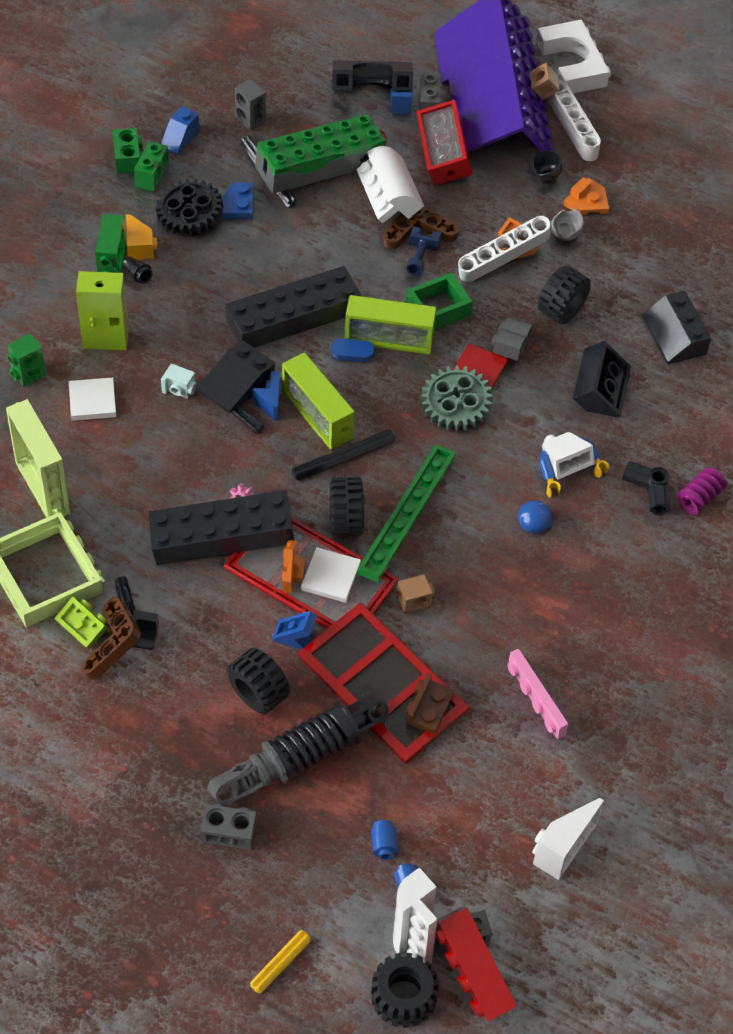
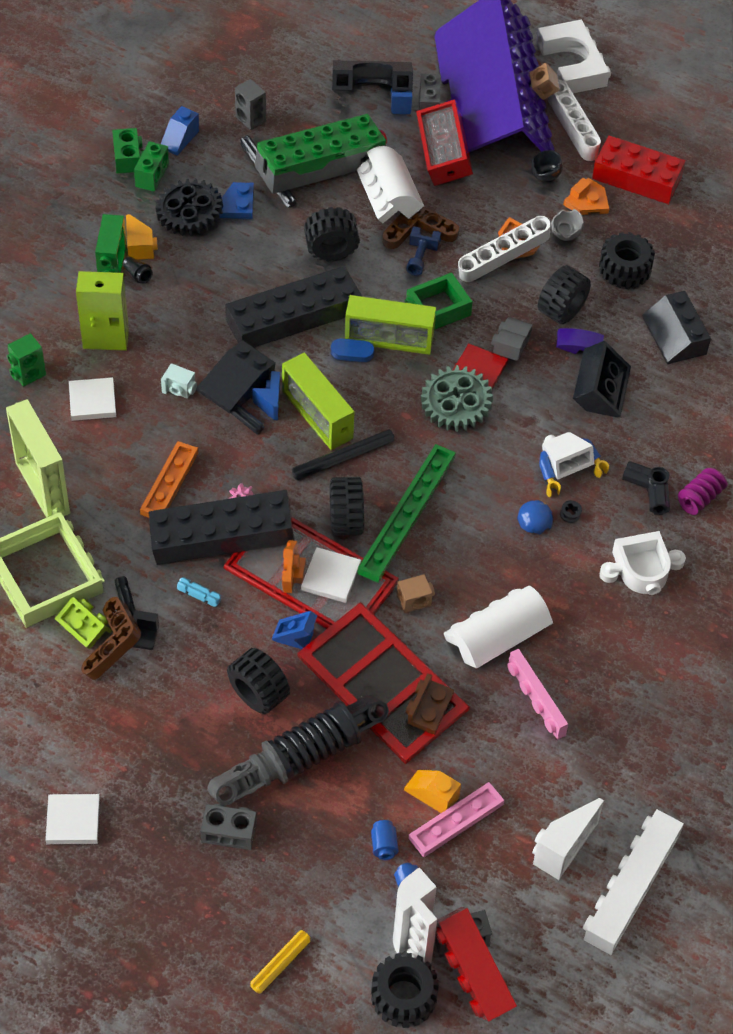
none -> white tile [46,794,100,844]
none -> orange plate [140,441,199,517]
none -> medium azure axle [177,577,221,607]
none -> black tyre [304,207,360,261]
none -> light orange slope [404,770,461,813]
none -> bright pink plate [409,782,504,857]
none -> white brick [444,586,553,669]
none -> dark purple slope [556,328,604,354]
none -> black bush [560,500,582,523]
none -> white brick [583,809,684,955]
none -> red brick [592,135,686,205]
none -> black tyre [599,232,655,289]
none -> white piece [600,531,686,595]

